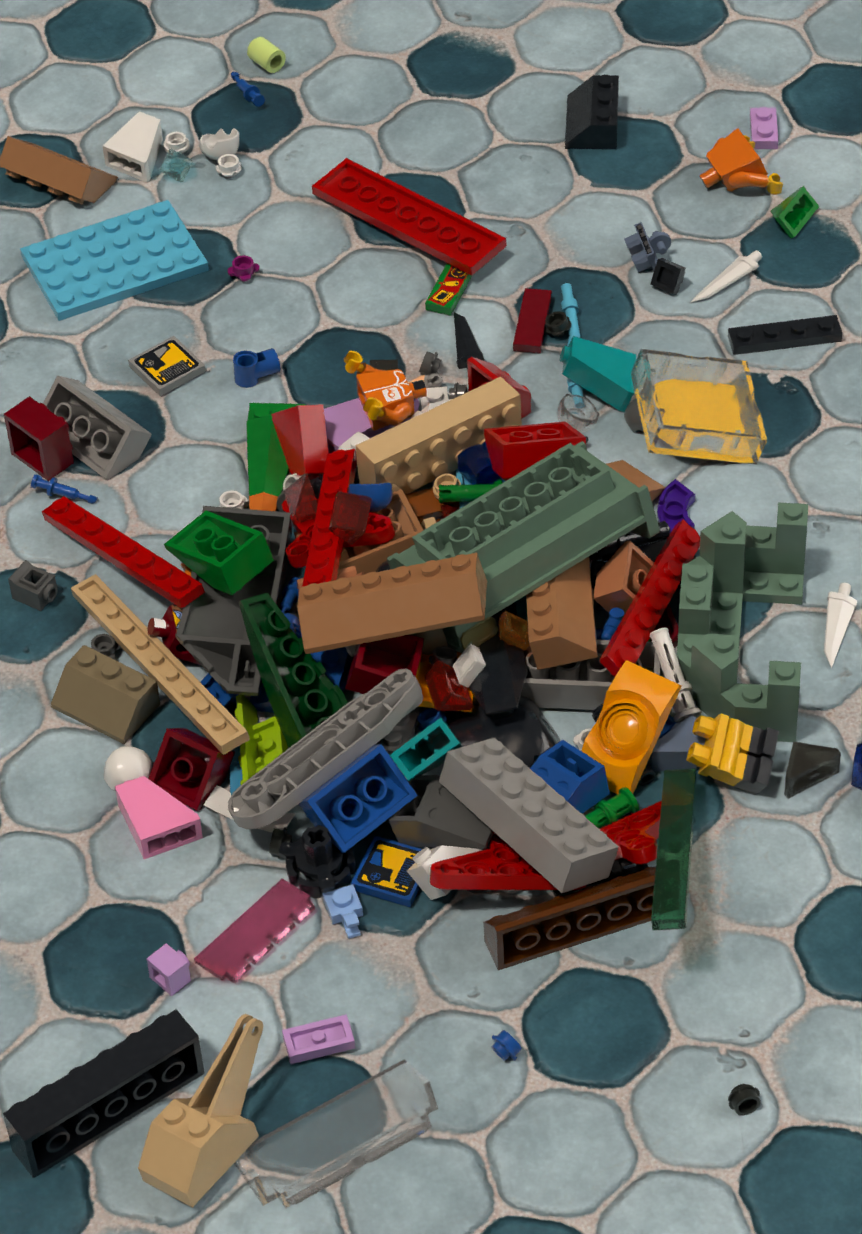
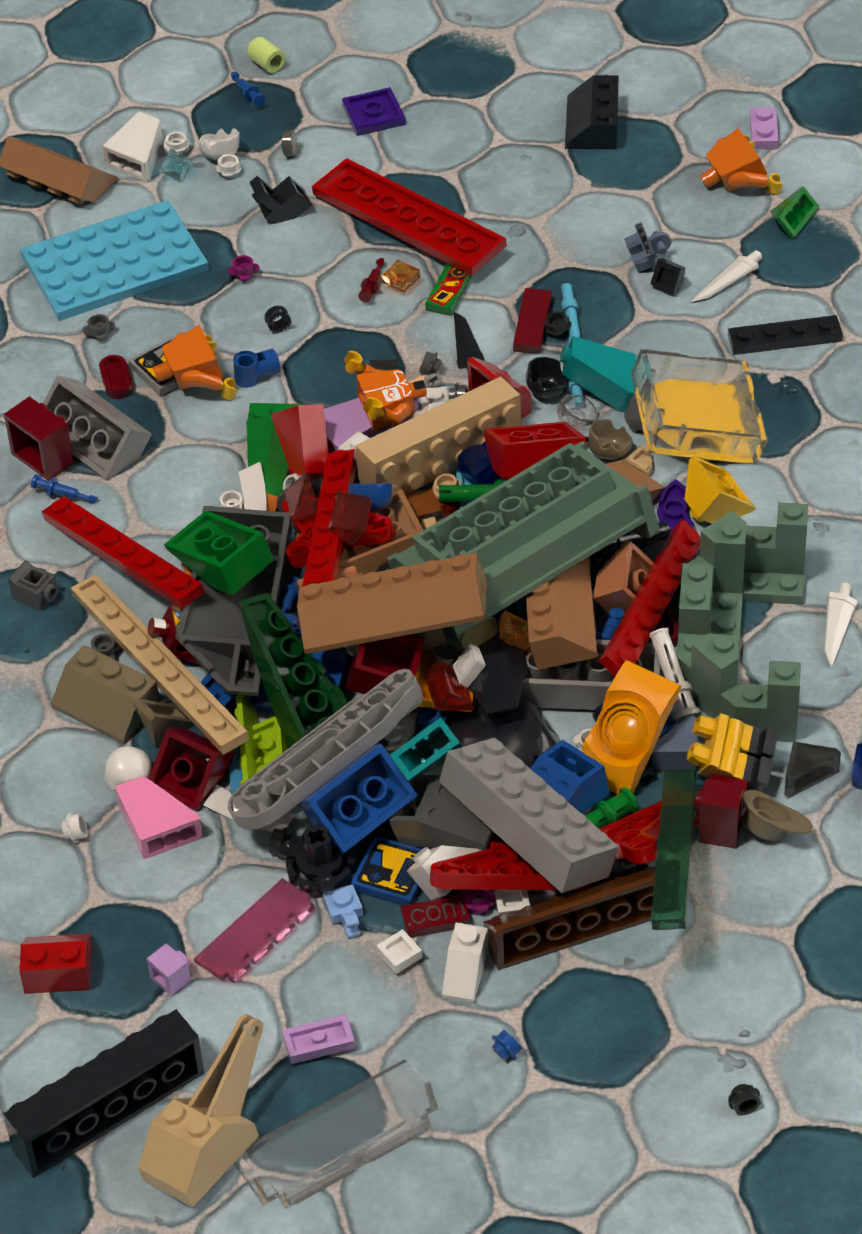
none -> red slope [19,933,92,994]
none -> white plate [62,813,87,843]
none -> dark grey plate [83,314,116,341]
none -> dark red tile [99,355,133,399]
none -> dark tan slope [133,699,193,749]
none -> orange torso [152,325,238,400]
none -> white sticker [238,462,267,511]
none -> black brick [250,176,312,223]
none -> black bush [264,305,291,333]
none -> dark grey tile [282,130,297,157]
none -> dark purple tile [342,87,406,136]
none -> dark red piece [358,258,385,302]
none -> white plate [376,929,422,974]
none -> clear orange plate [382,260,420,293]
none -> dark red tile [400,894,471,938]
none -> white slope [442,923,489,1004]
none -> magenta plate [464,890,495,916]
none -> white plate [494,890,530,915]
none -> black hair [526,357,568,399]
none -> dark tan hair [588,419,632,460]
none -> tan tile [624,444,653,476]
none -> yellow slope [684,456,756,524]
none -> dark red brick [694,774,748,849]
none -> dark tan piece [741,790,813,841]

